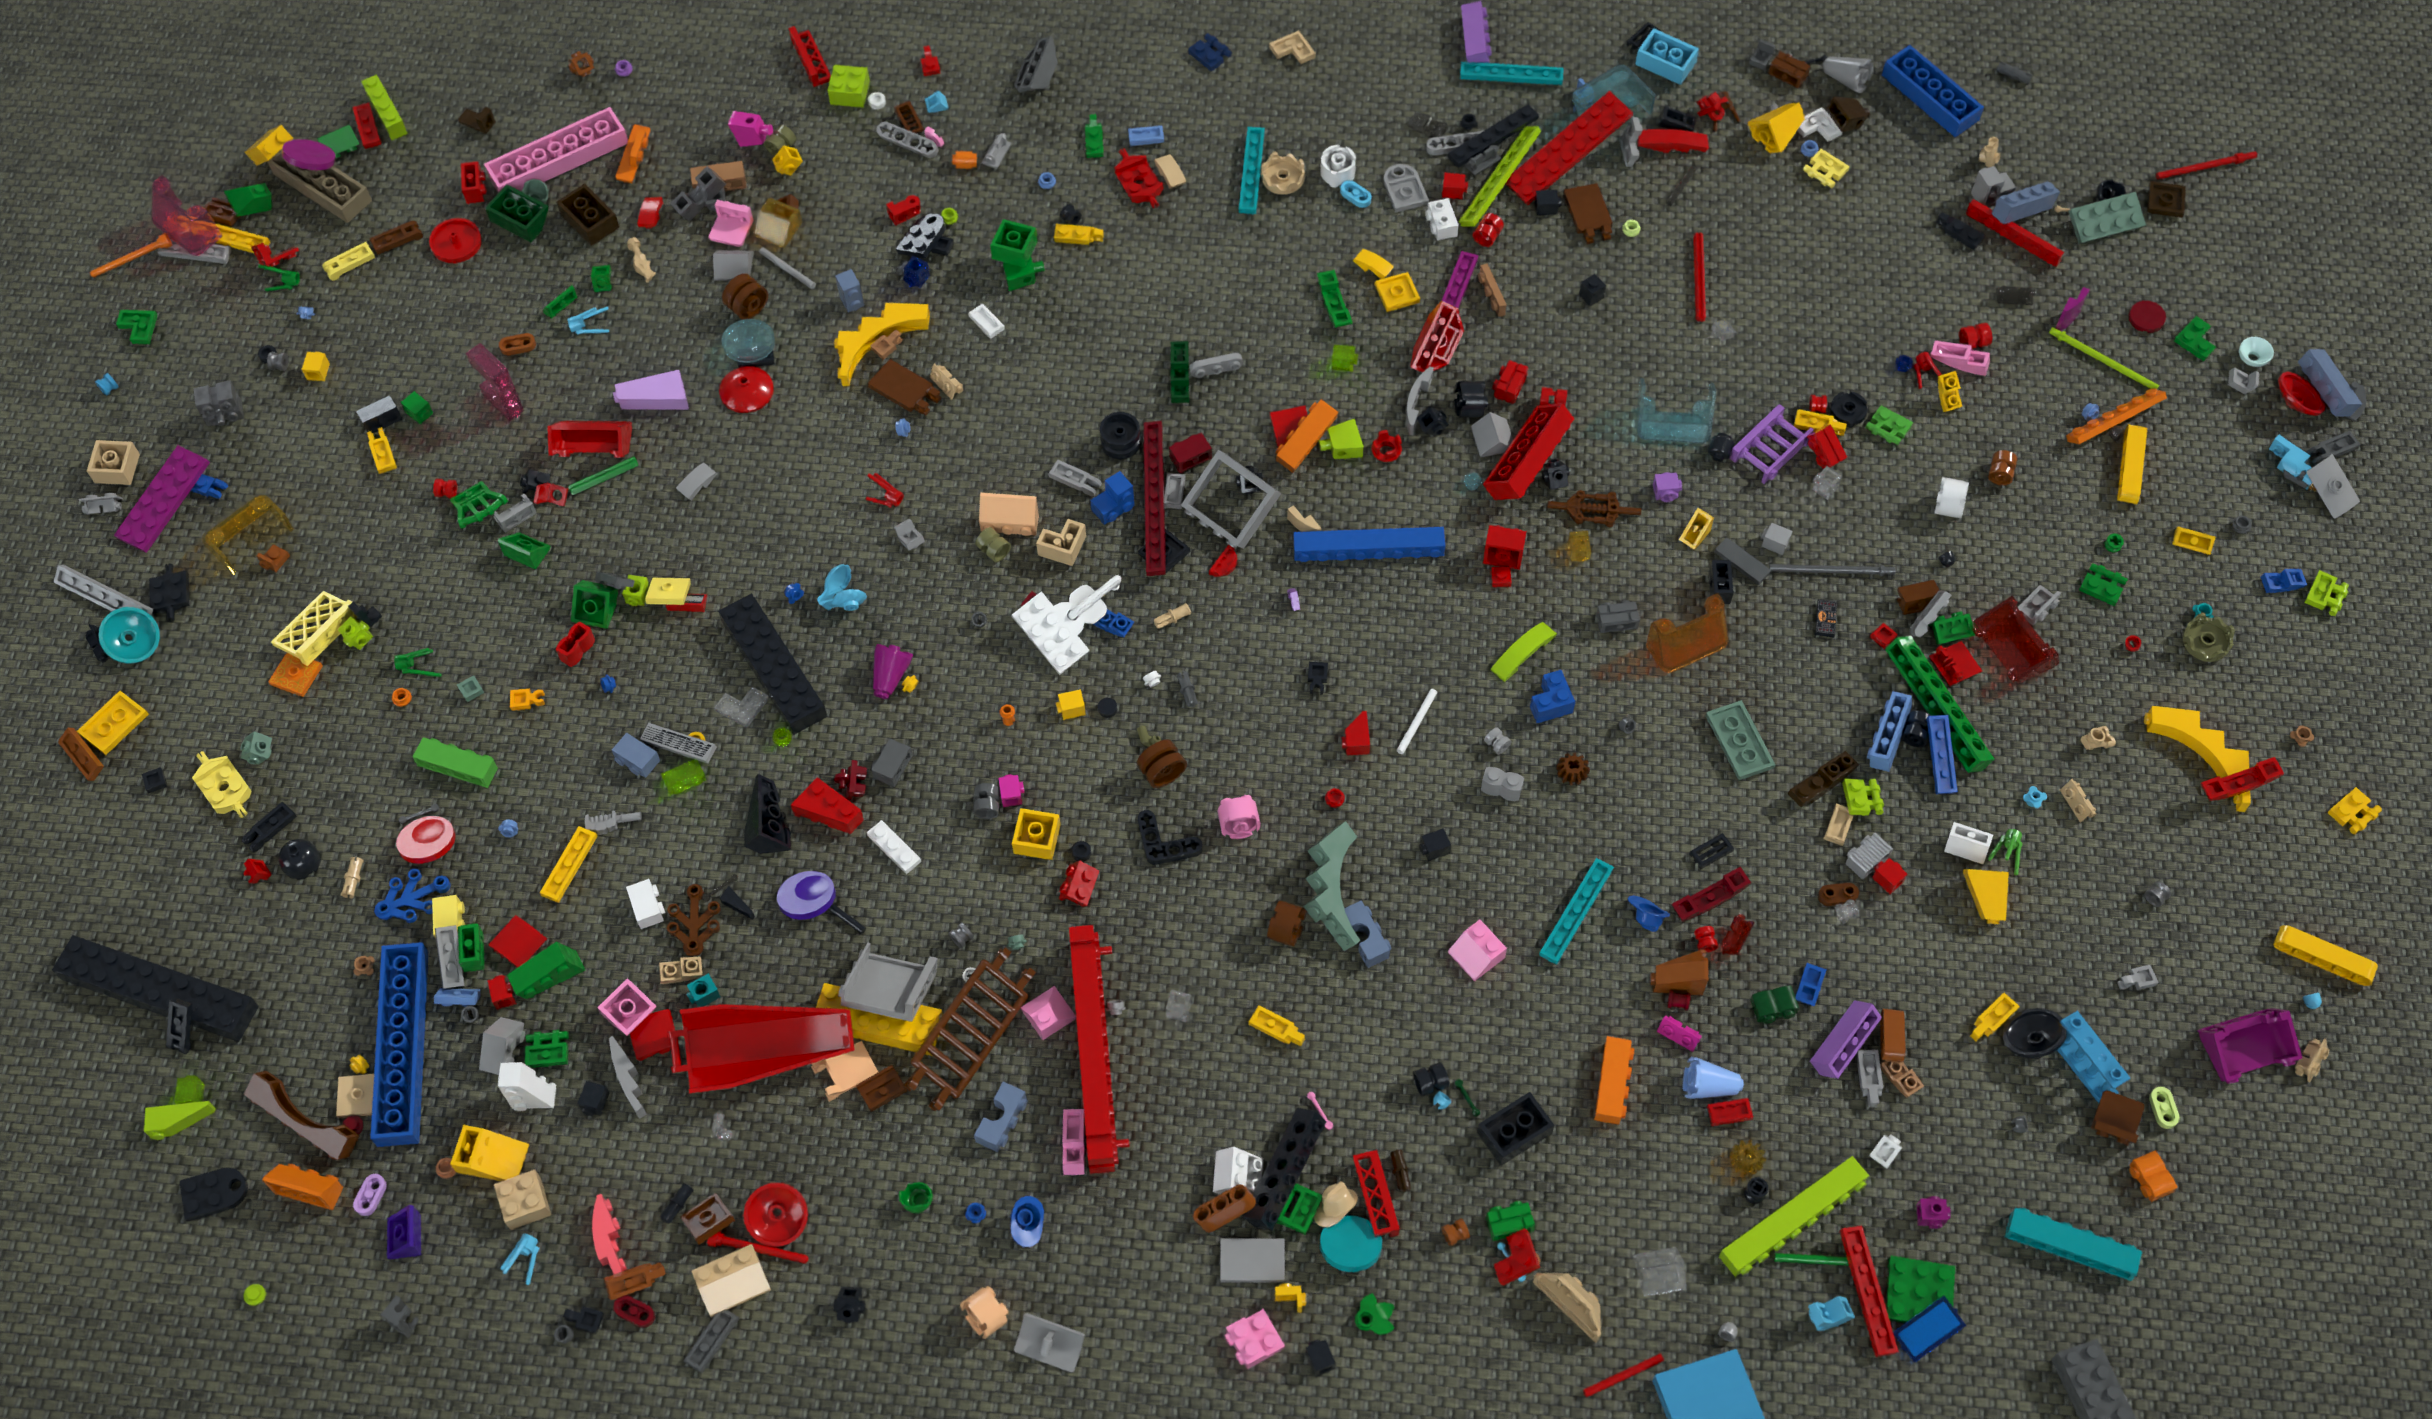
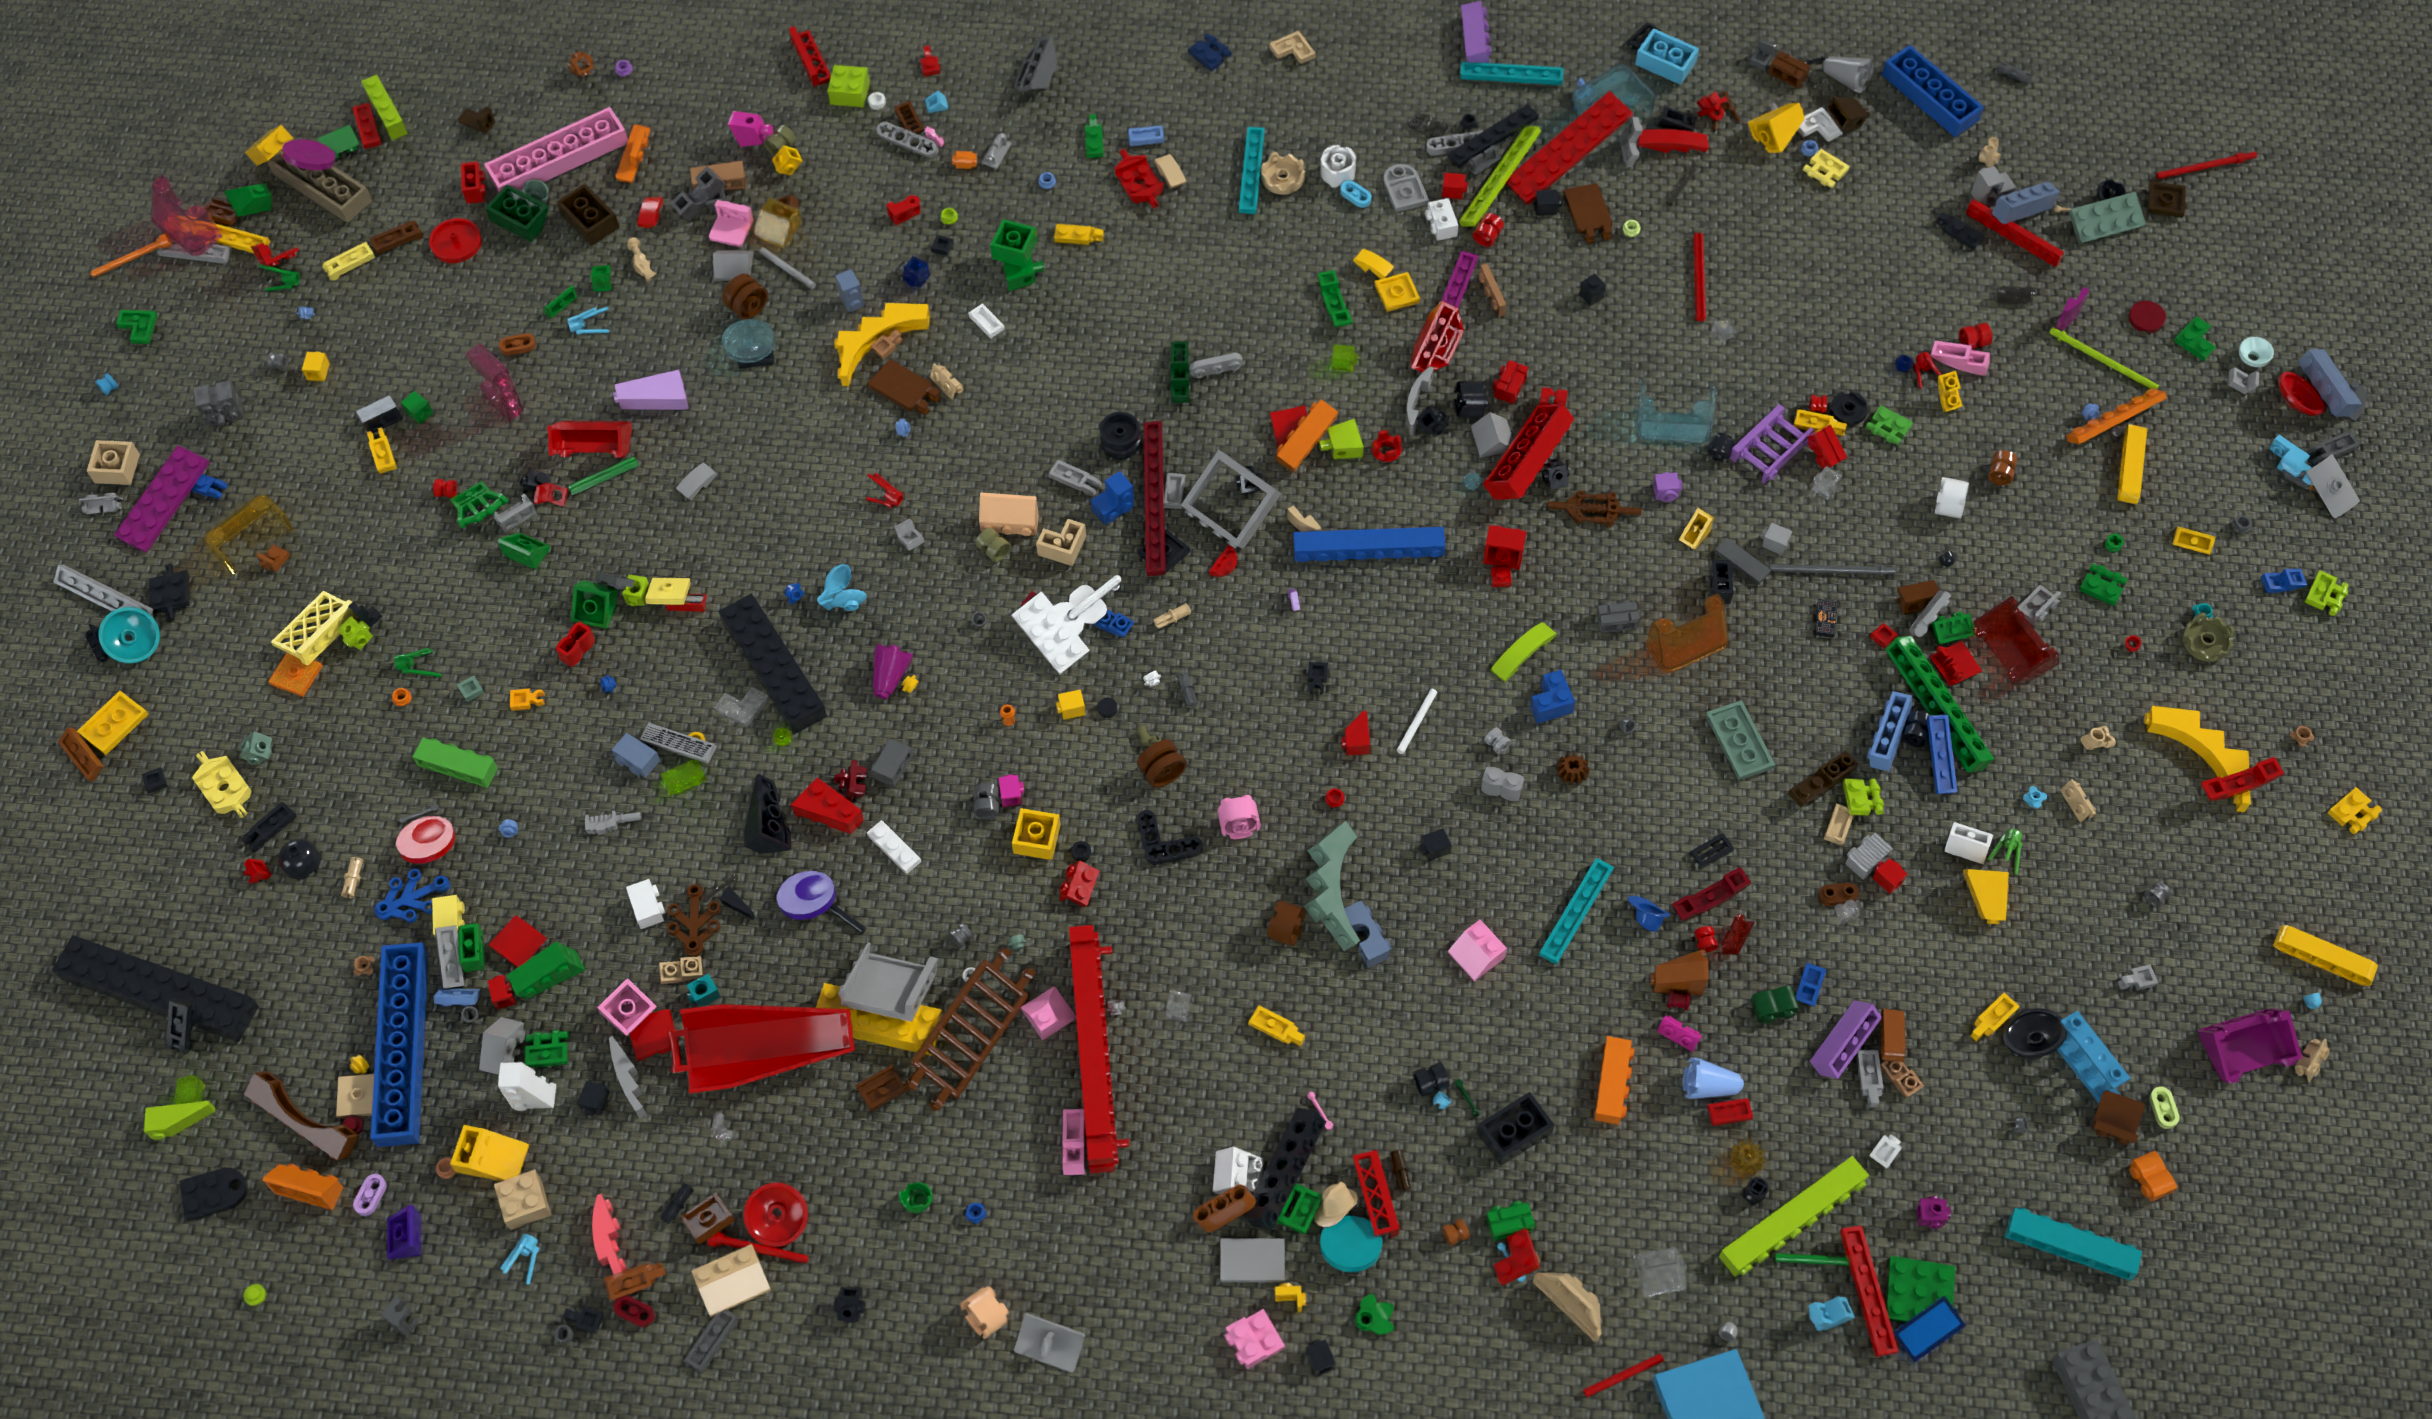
black tile [258,345,278,363] -> none
yellow plate [540,826,598,903] -> none
red dish [719,366,774,413] -> none
light nougat flag [811,1041,878,1101] -> none
plate [896,214,946,258] -> none
sand blue arch [974,1082,1028,1152] -> none
blue piece [1010,1196,1044,1247] -> none
black wheel [1060,204,1082,225] -> none
dark red brick [1169,432,1212,473] -> none
clear yellow brick [1568,531,1591,562] -> none

